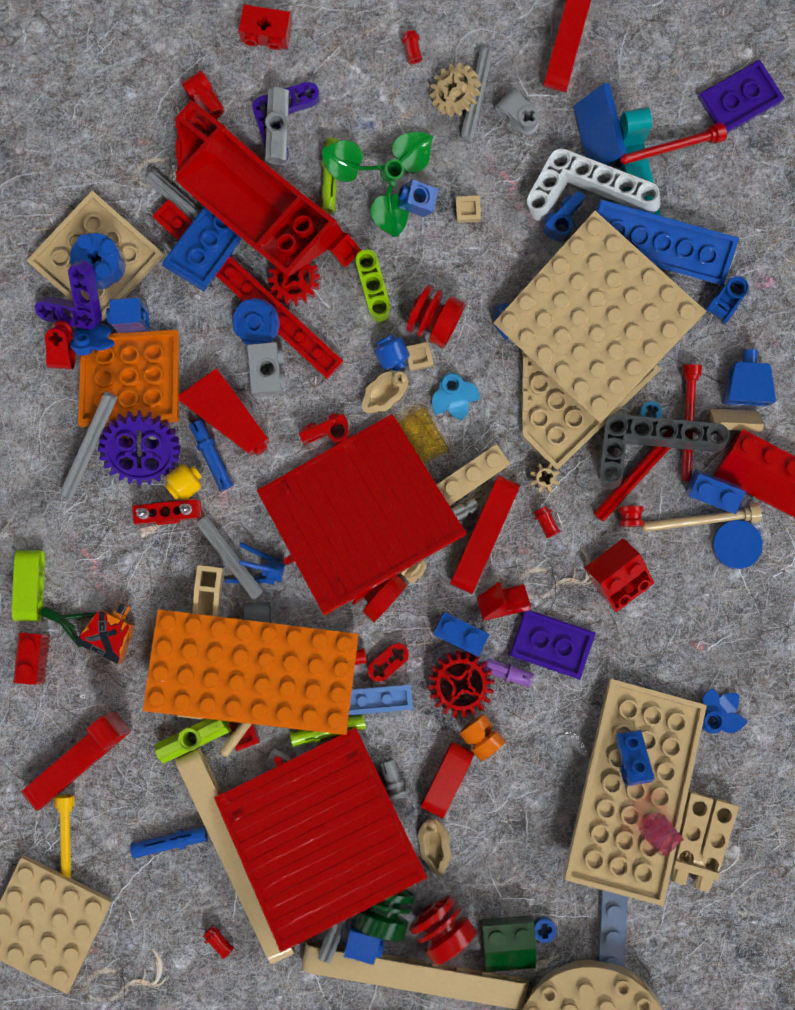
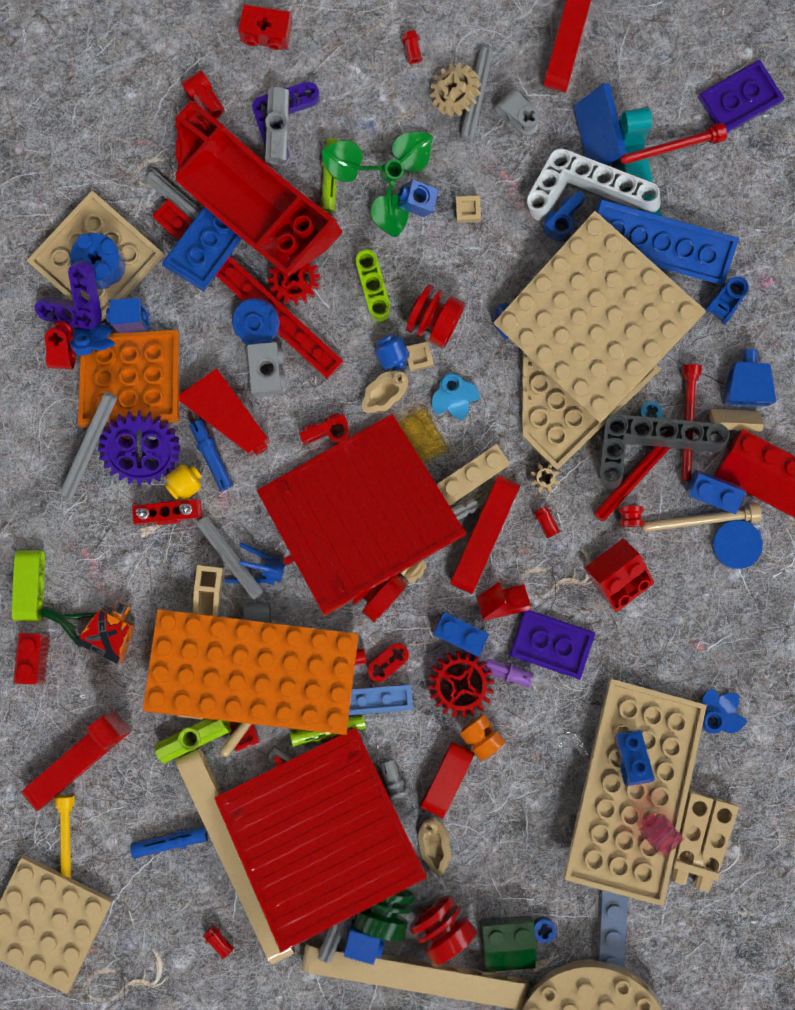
red plate [327,232,362,268] -> none

